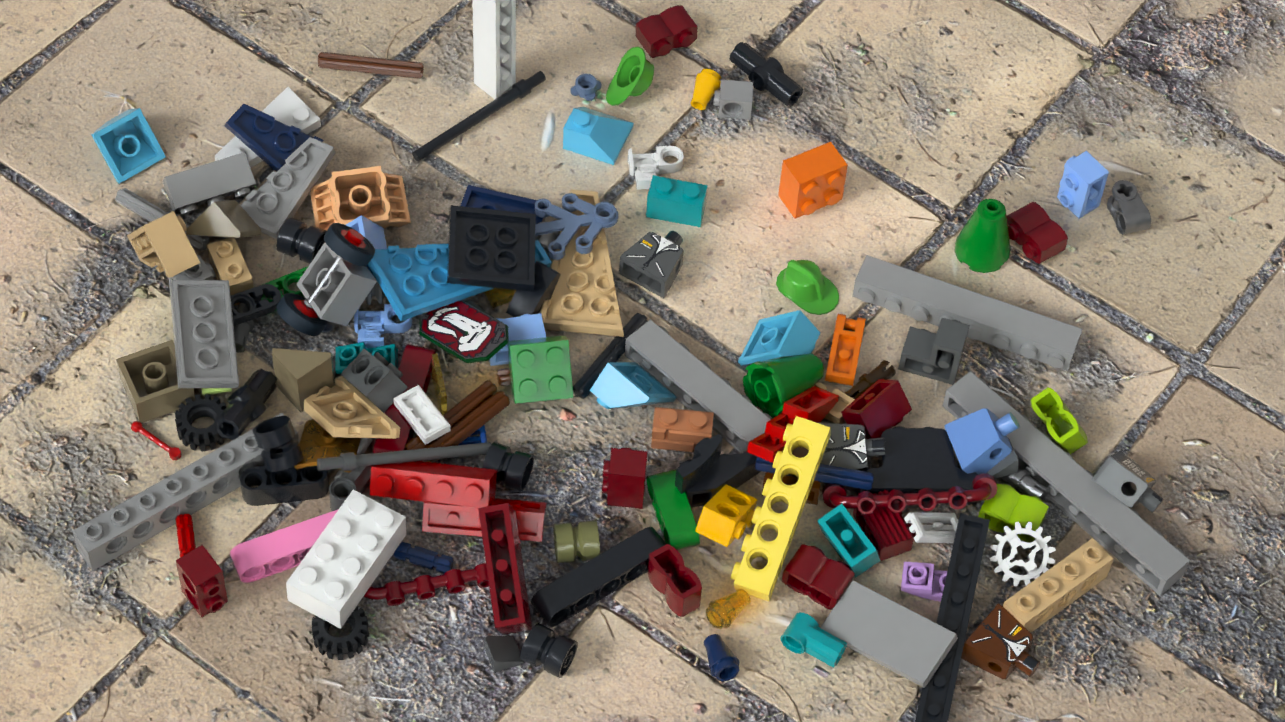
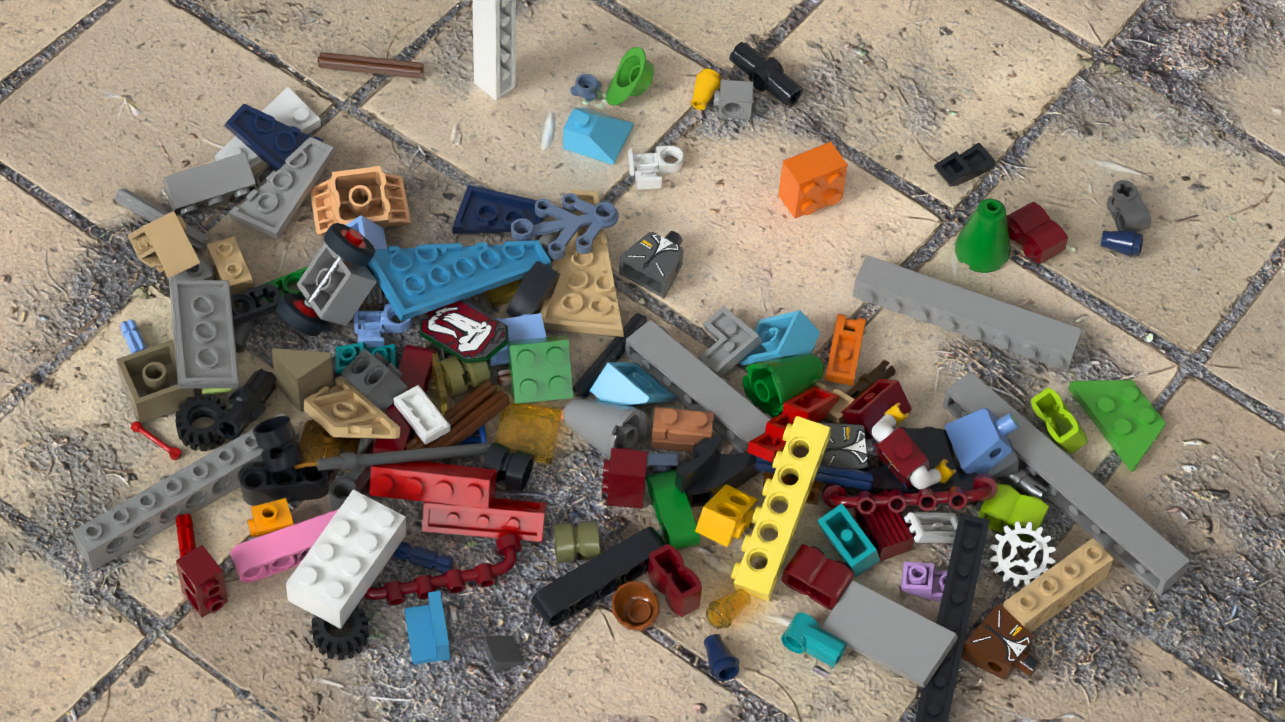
medium azure slope [91,108,166,184] -> none
dark tan slope [186,200,261,238] -> none
black wheel [276,218,327,264] -> none
black bar [412,71,546,161] -> none
black plate [447,205,536,292] -> none
dark red brick [478,503,532,635] -> none
black wheel [520,623,578,678] -> none
dark red brick [635,5,698,58] -> none
teal brick [646,175,708,227] -> none
bright green piece [776,260,839,315] -> none
dark grey brick [898,318,970,385] -> none
light blue brick [1057,151,1109,219] -> none
torso [1092,450,1164,513] -> none
none -> light blue axle [120,319,147,353]
none -> light orange brick [247,498,294,538]
none -> dark azure panel [404,591,450,665]
none -> olive wheel [438,356,490,397]
none -> clear yellow tile [495,402,562,464]
none -> light grey cone [563,398,647,460]
none -> dark orange hair [612,581,660,632]
none -> sand blue plate [647,453,678,472]
none -> light grey plate [699,306,762,378]
none -> torso [871,403,956,490]
none -> black slope [934,143,996,186]
none -> bright green wing [1068,380,1166,472]
none -> dark blue cone [1101,230,1143,258]

